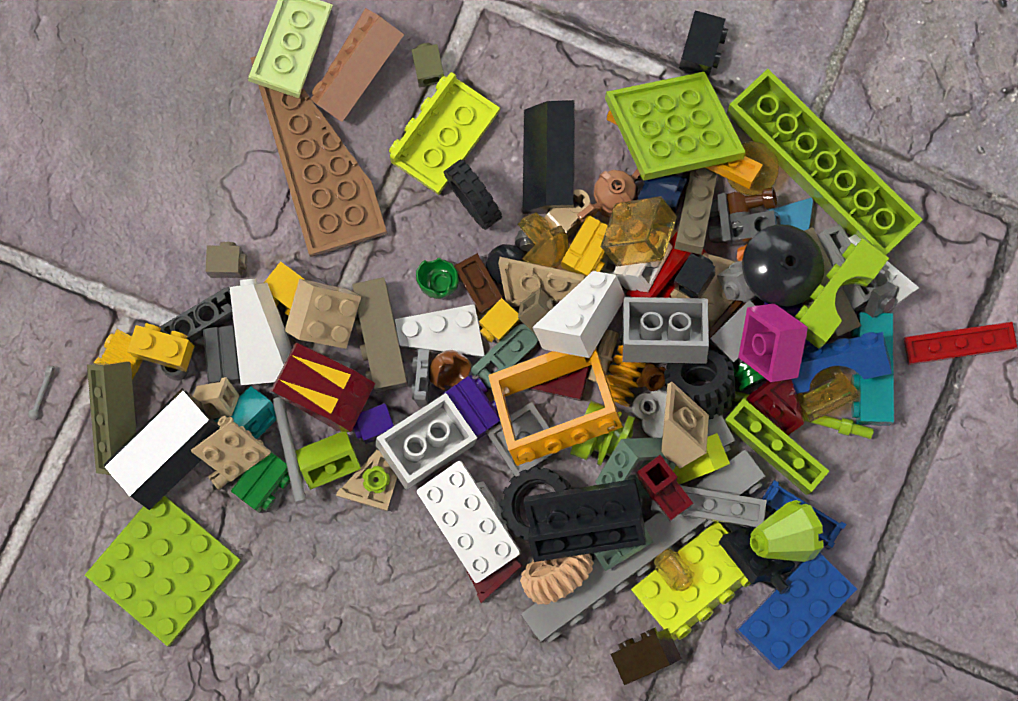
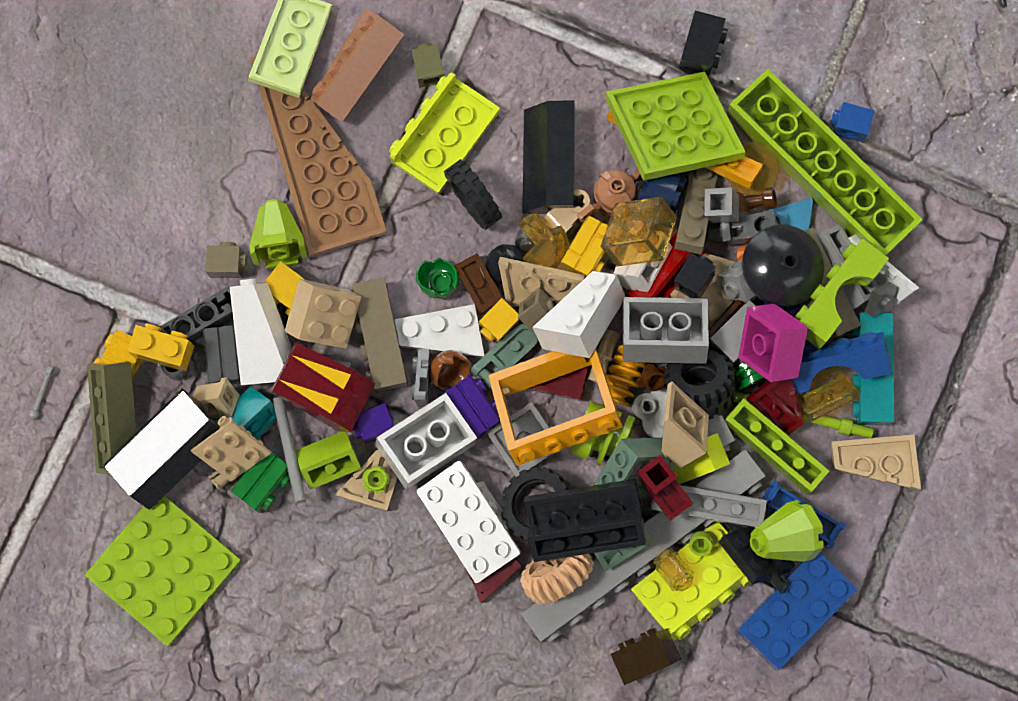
red tile [903,322,1018,365] -> none
none -> lime cone [249,199,308,269]
none -> lime hinge [689,531,712,556]
none -> light grey brick [705,188,739,223]
none -> blue brick [830,102,875,143]
none -> tan wing [830,434,921,490]

